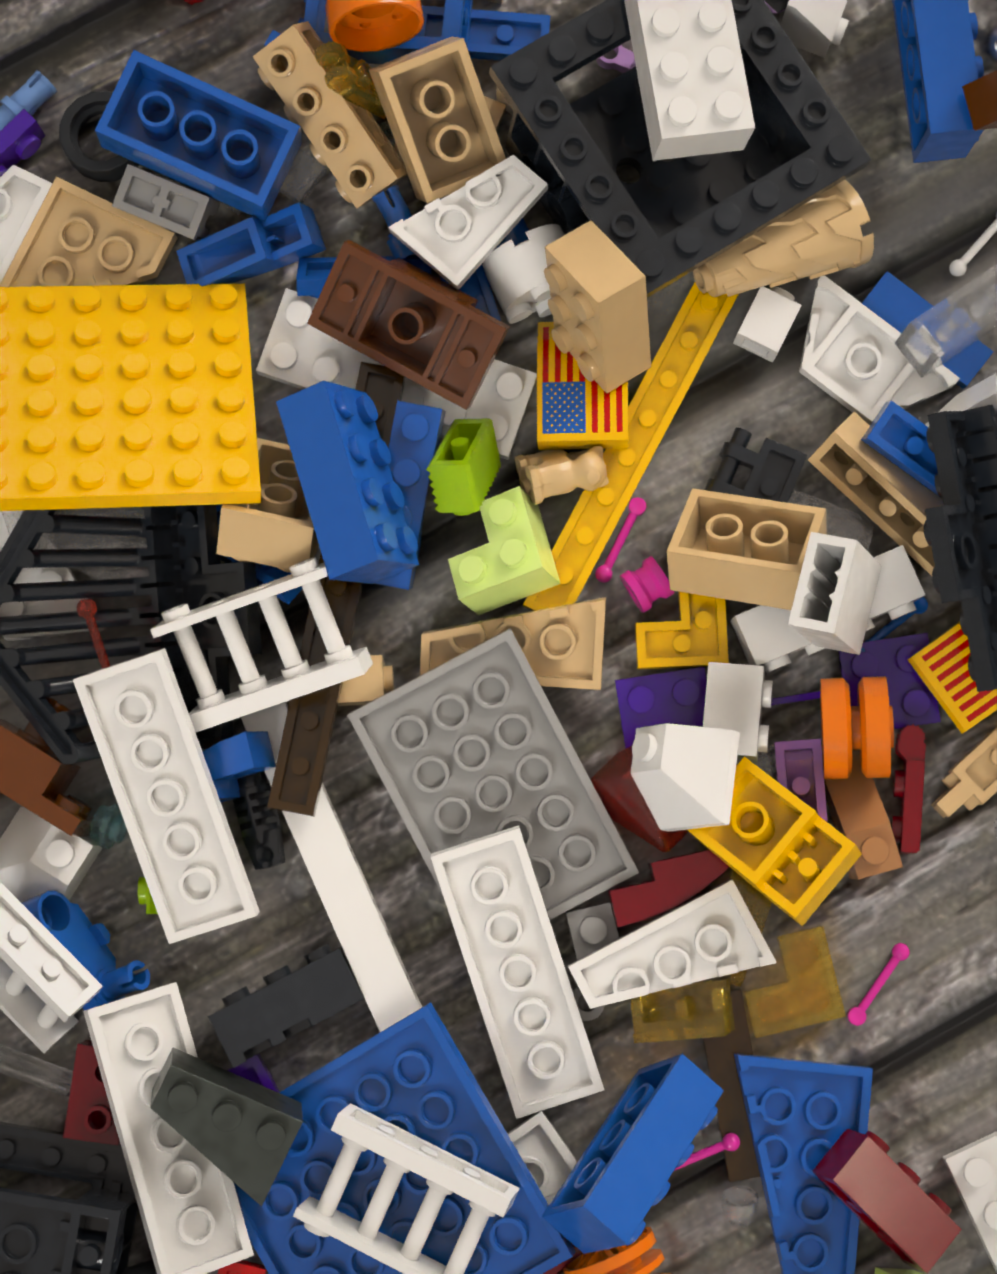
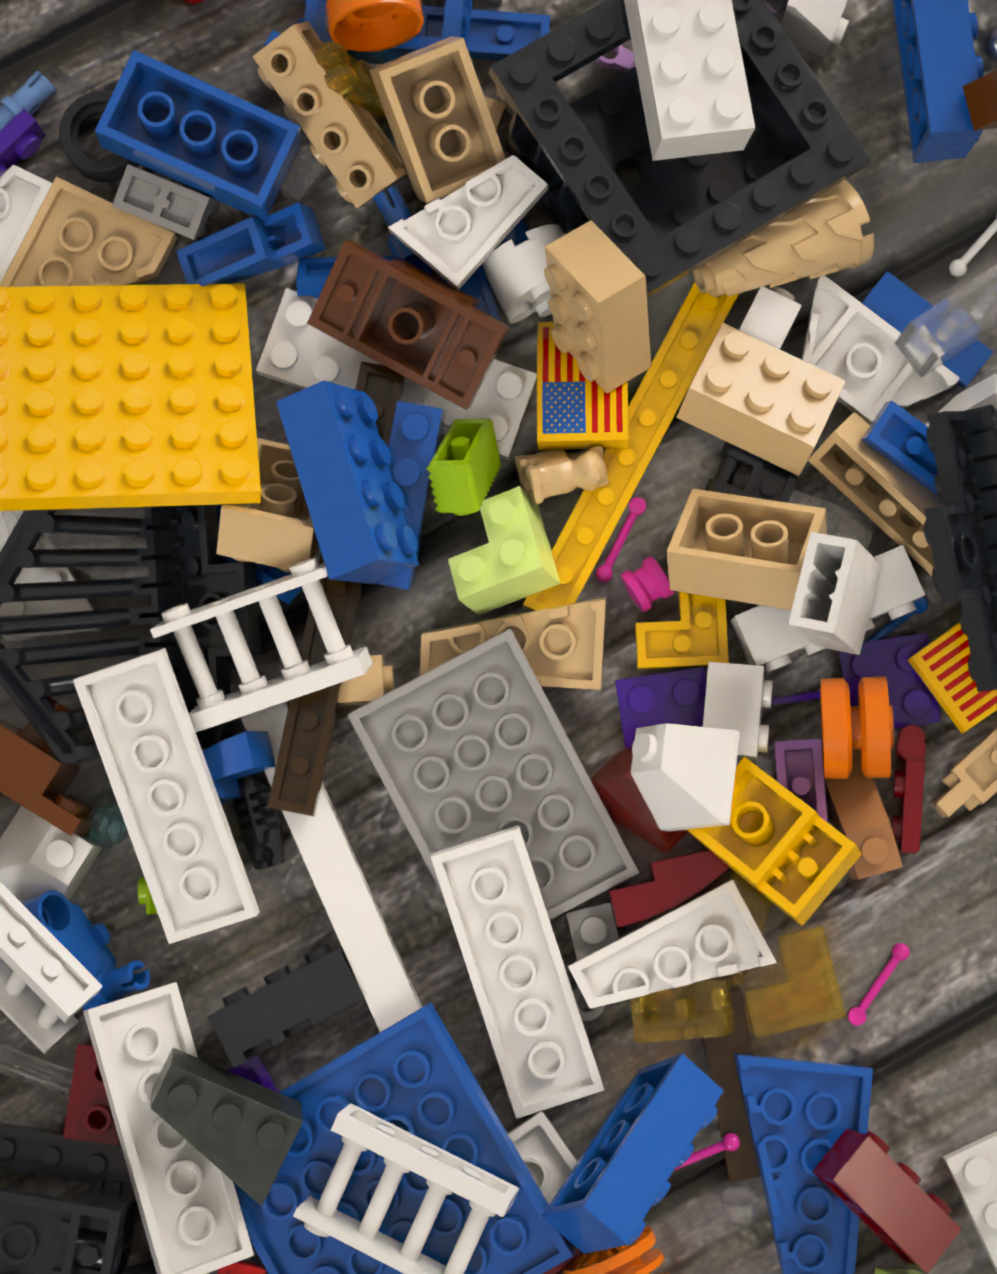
clear red hinge [76,599,110,669] -> none
none -> tan brick [676,323,845,476]

